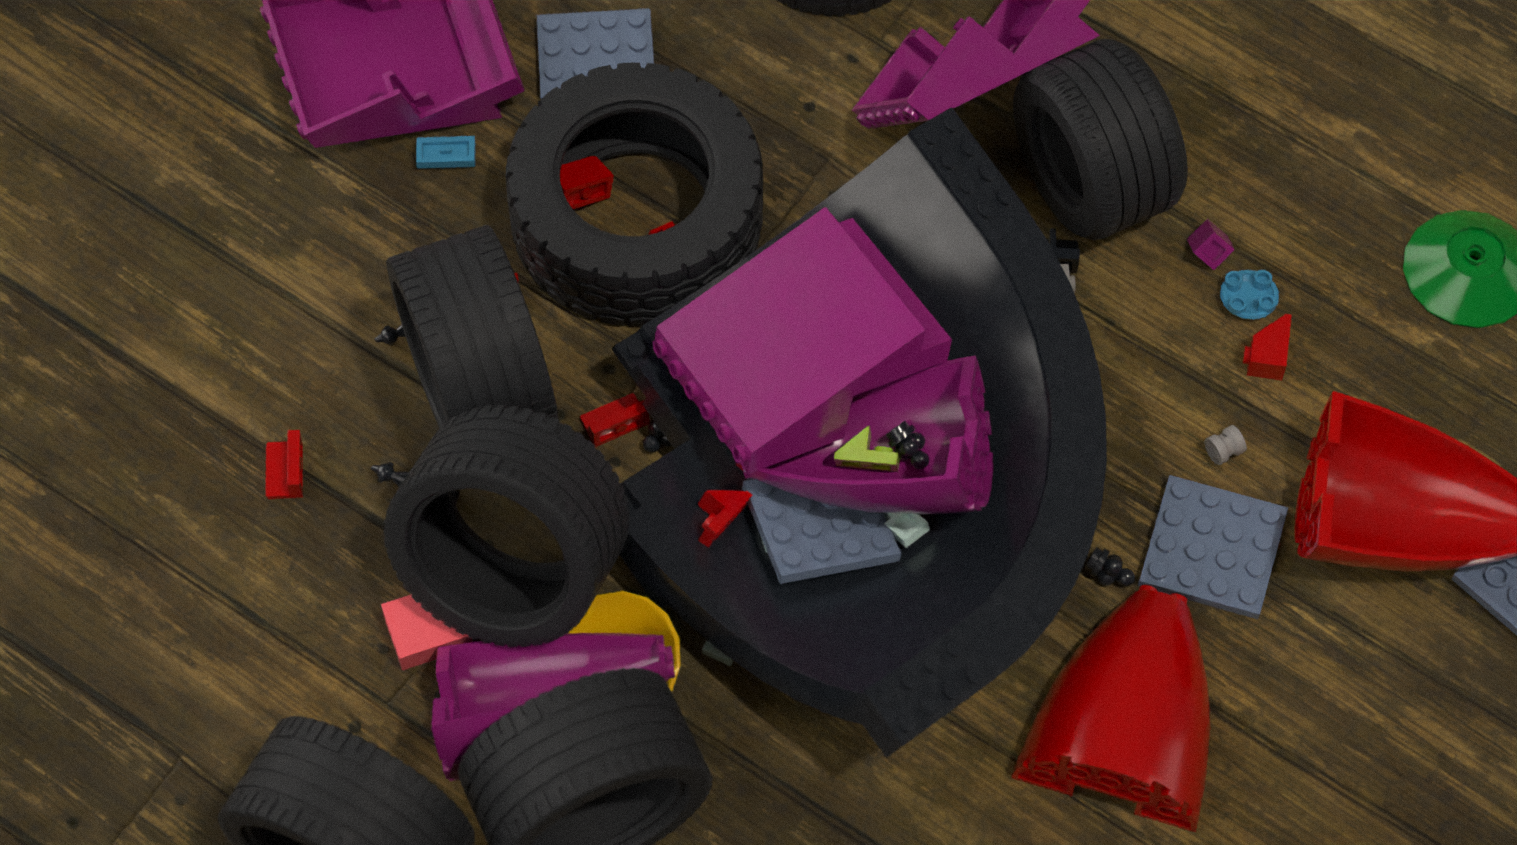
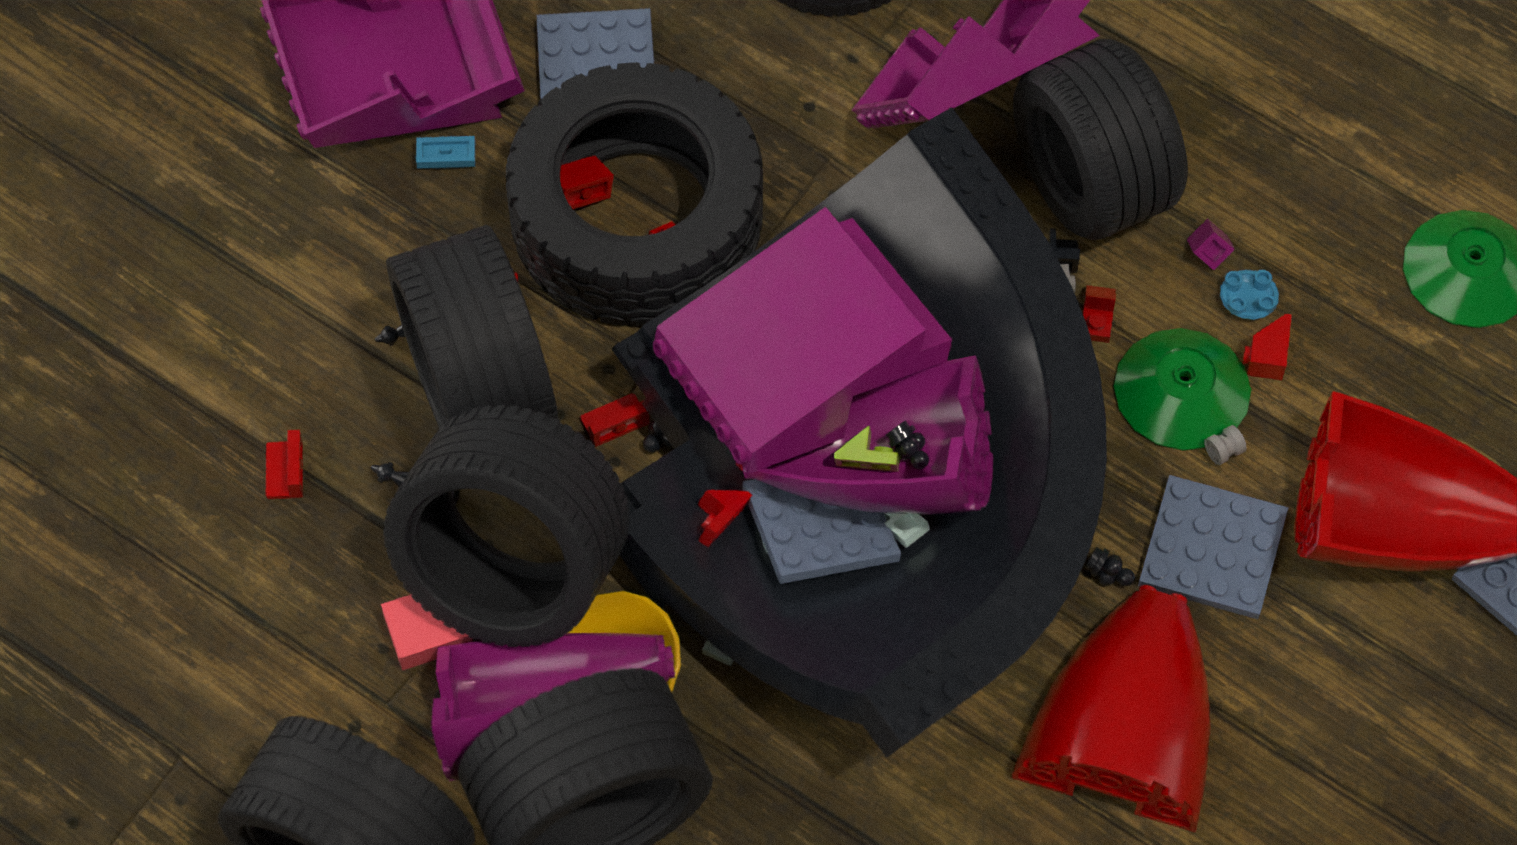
none -> red slope [1083,285,1116,343]
none -> green dish [1113,328,1251,451]

